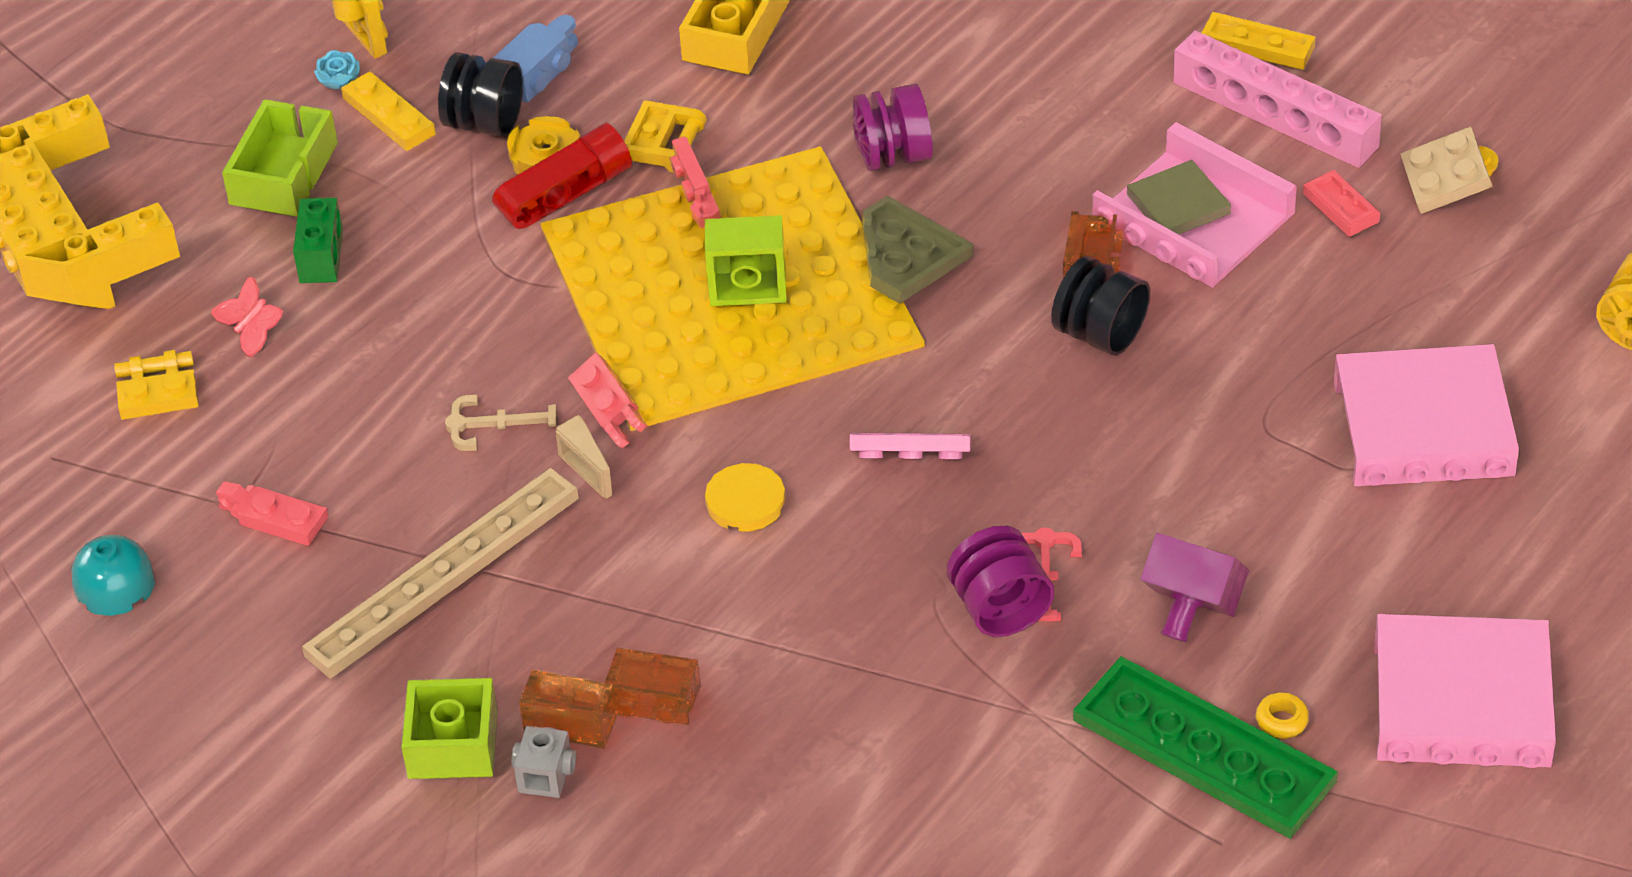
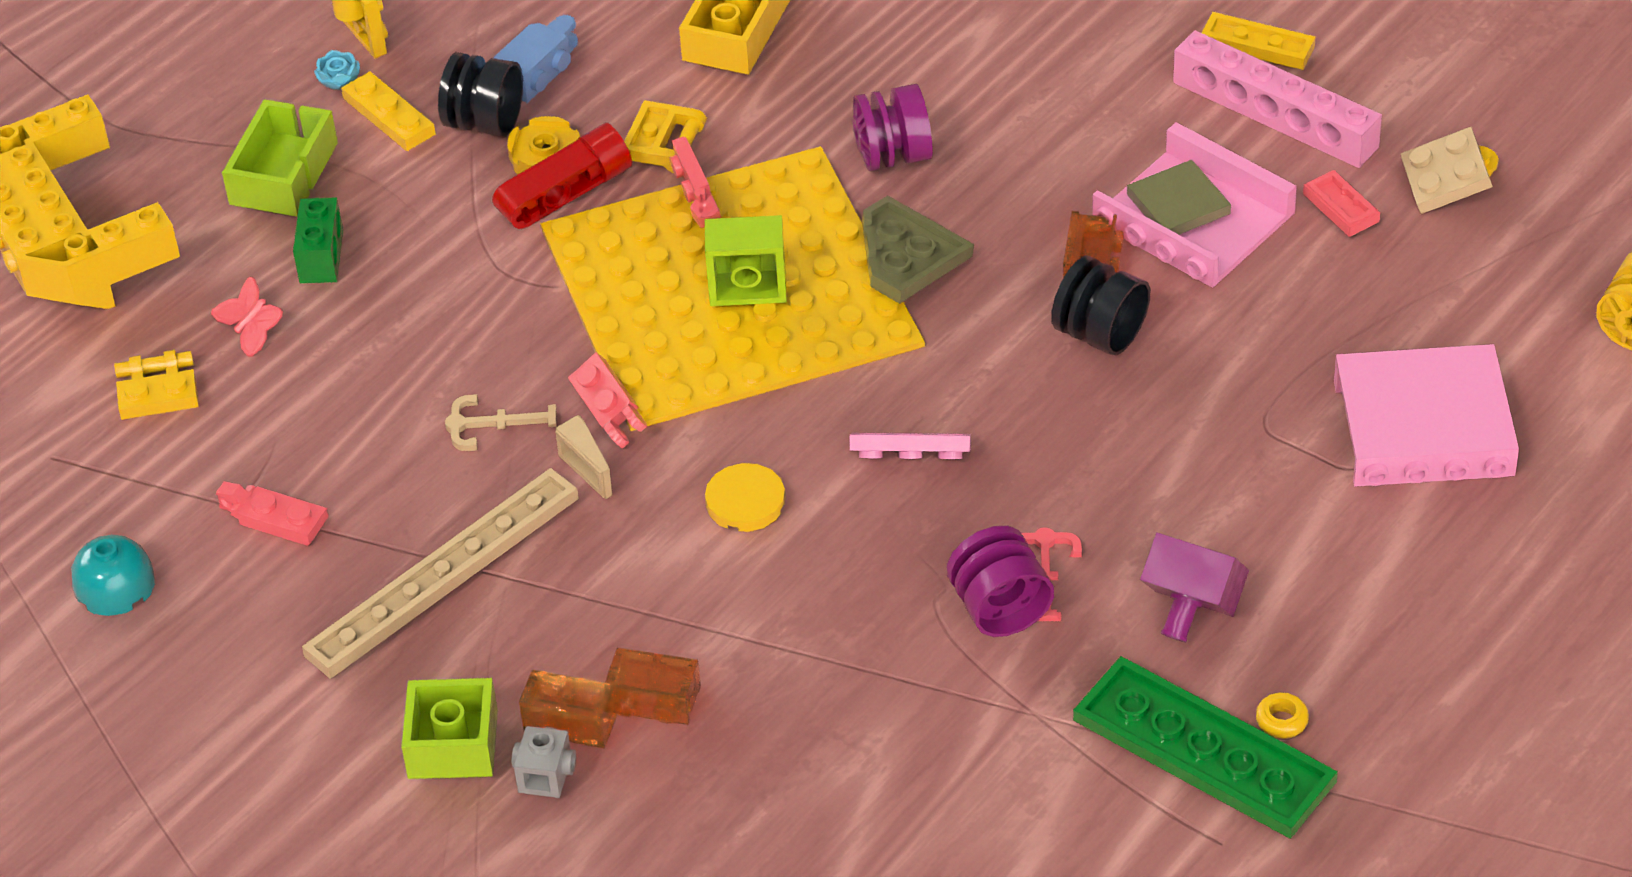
bright pink panel [1375,614,1556,768] -> none

